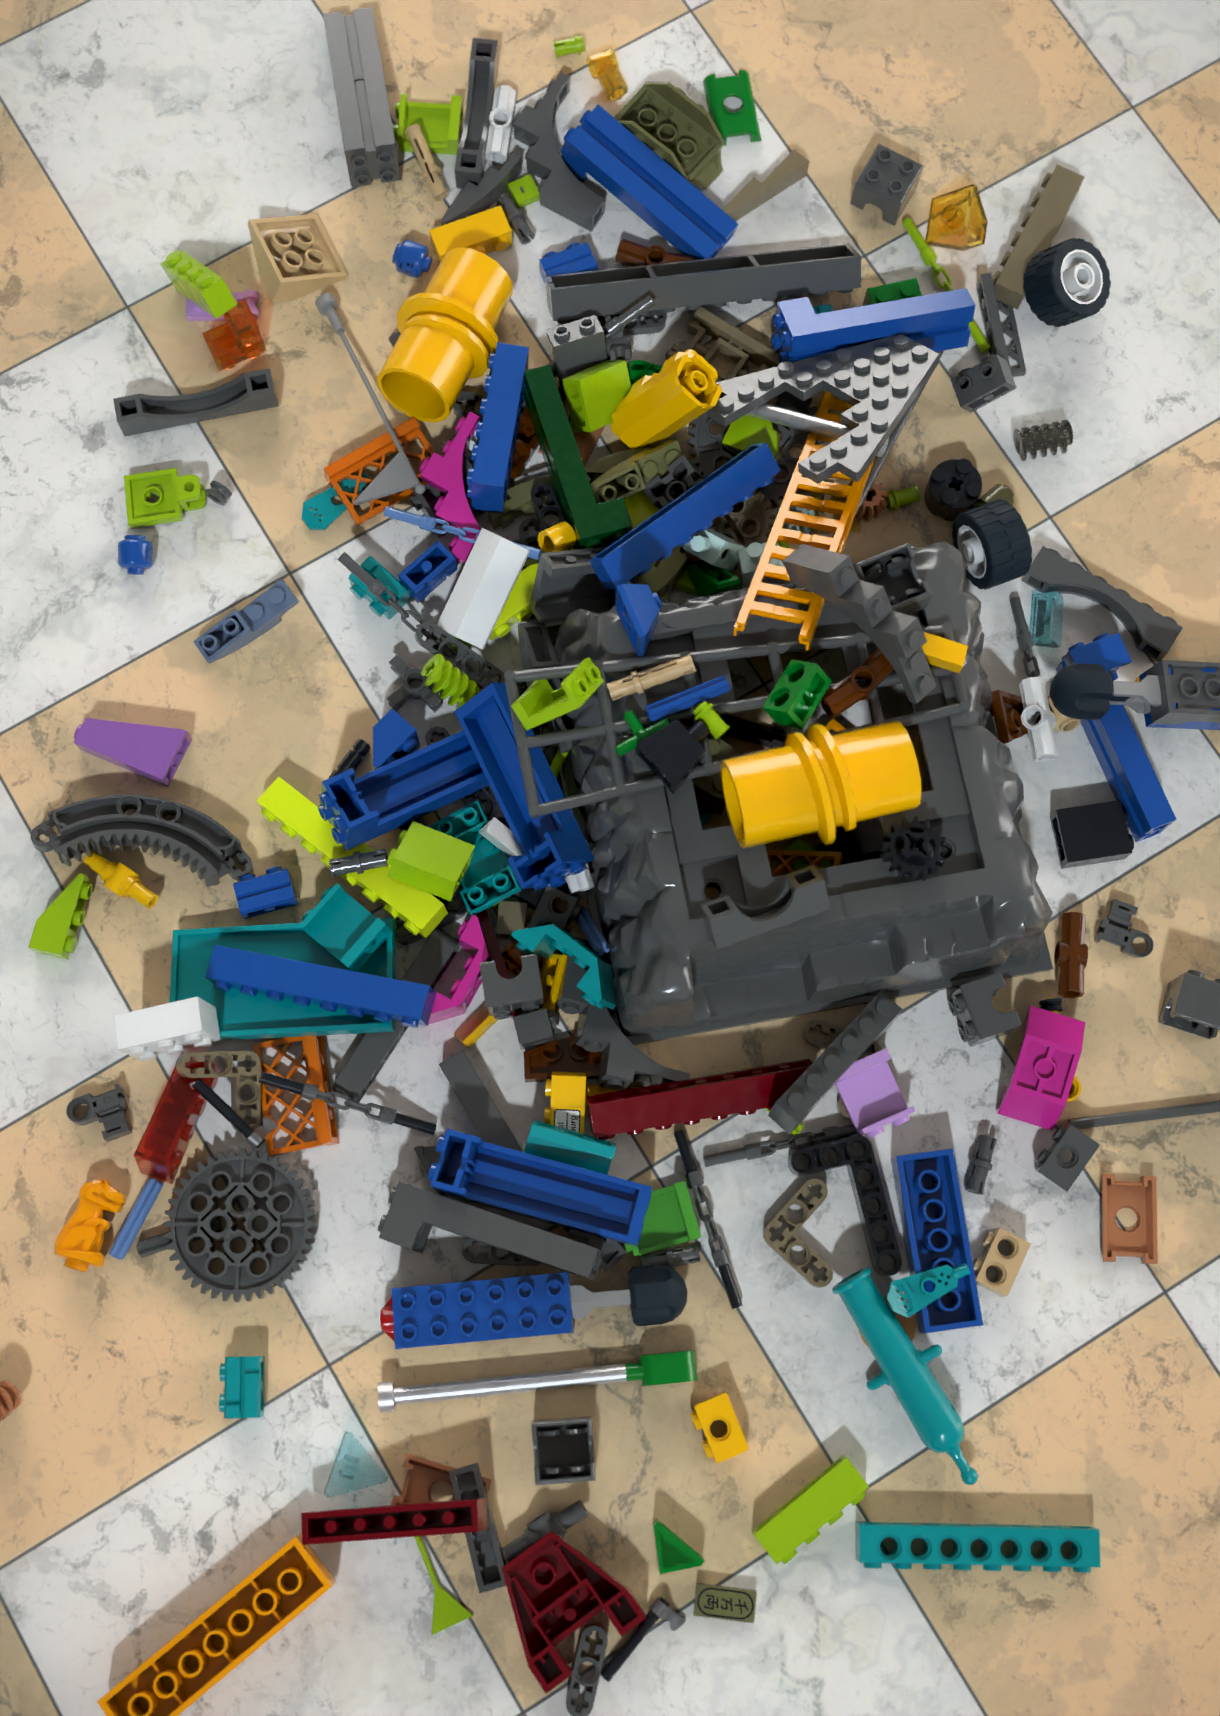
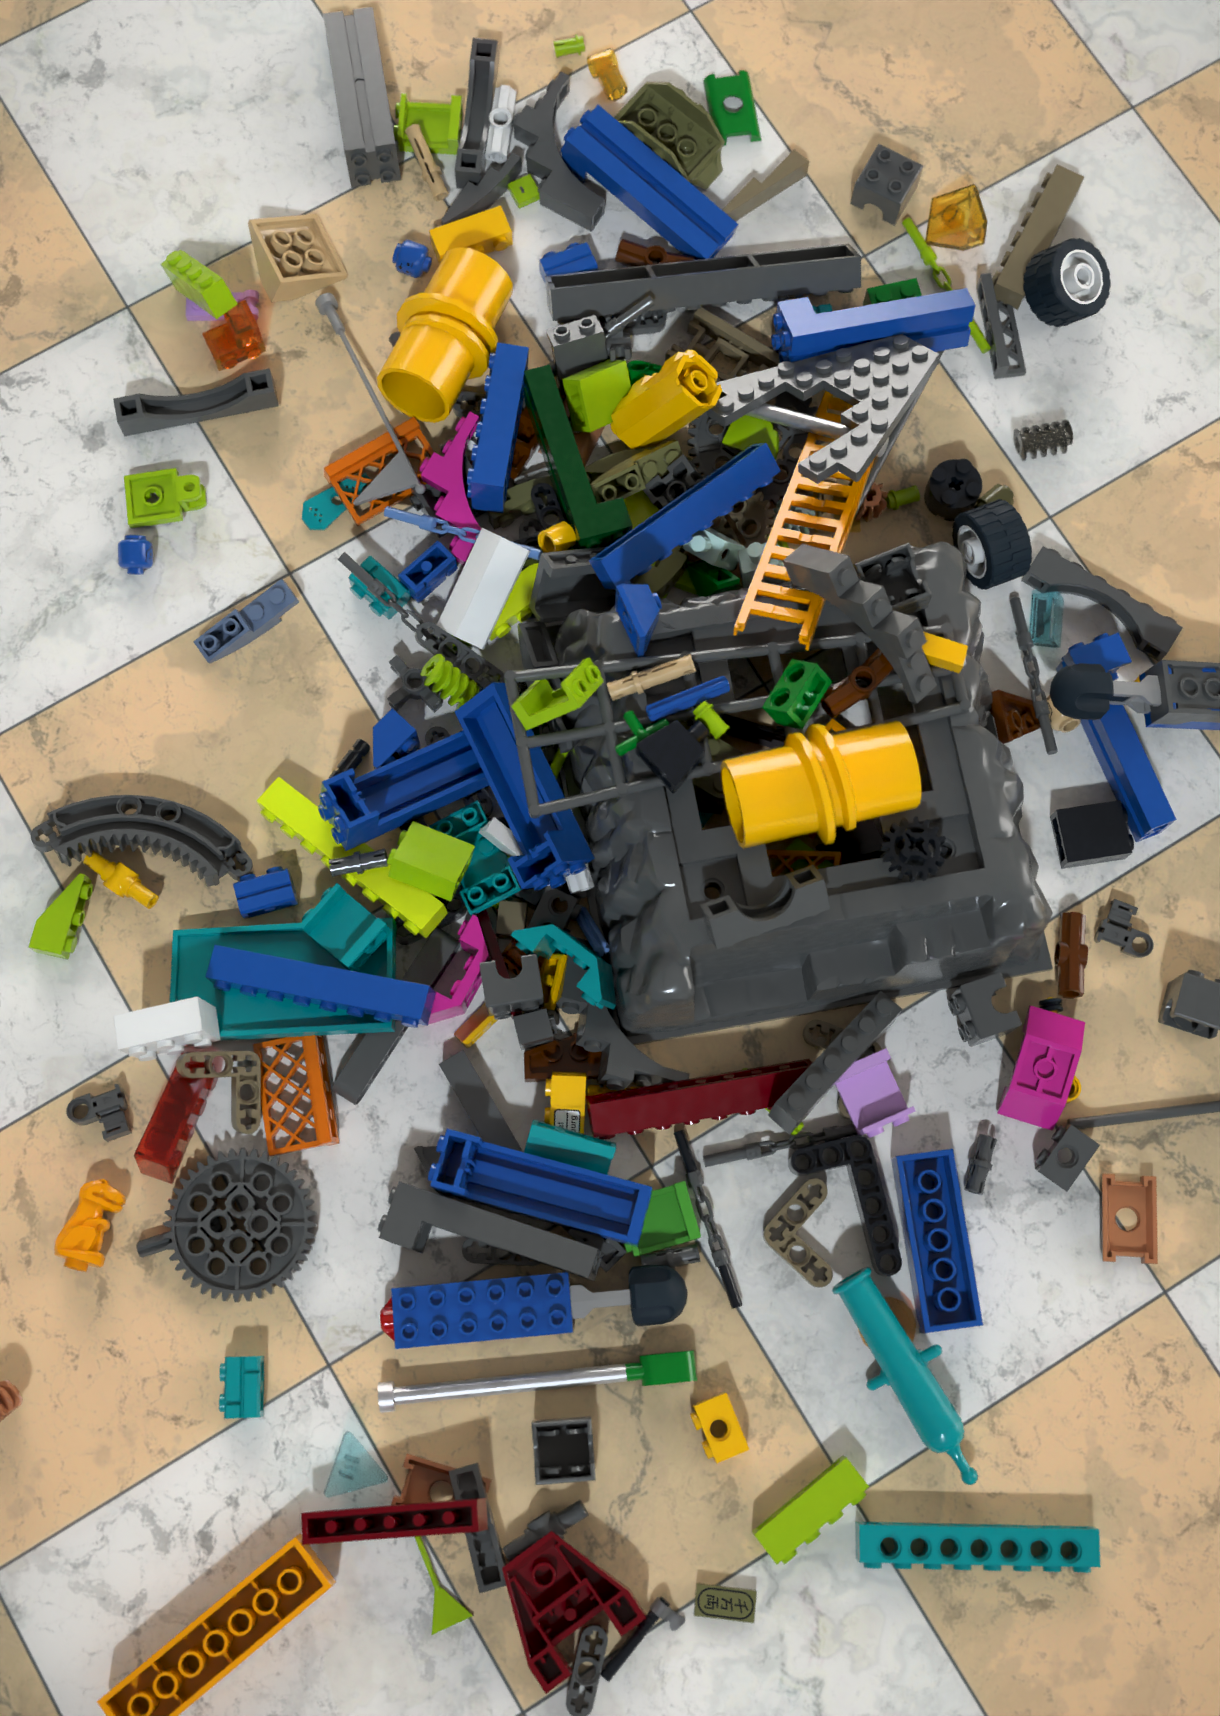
medium lavender slope [74,718,192,787] -> none
medium blue axle [109,1178,163,1260] -> none
black piece [192,1078,278,1149] -> none
dark grey bush [205,481,232,506] -> none
piece [259,1072,436,1135] -> none
dark grey pin [496,195,535,244] -> none
green slope [653,1518,705,1575] -> none
teal piece [886,1263,970,1318] -> none
dark grey brick [951,354,1017,413] -> none
tan brick [973,1227,1031,1297] -> none
white piece [1019,676,1059,762] -> none

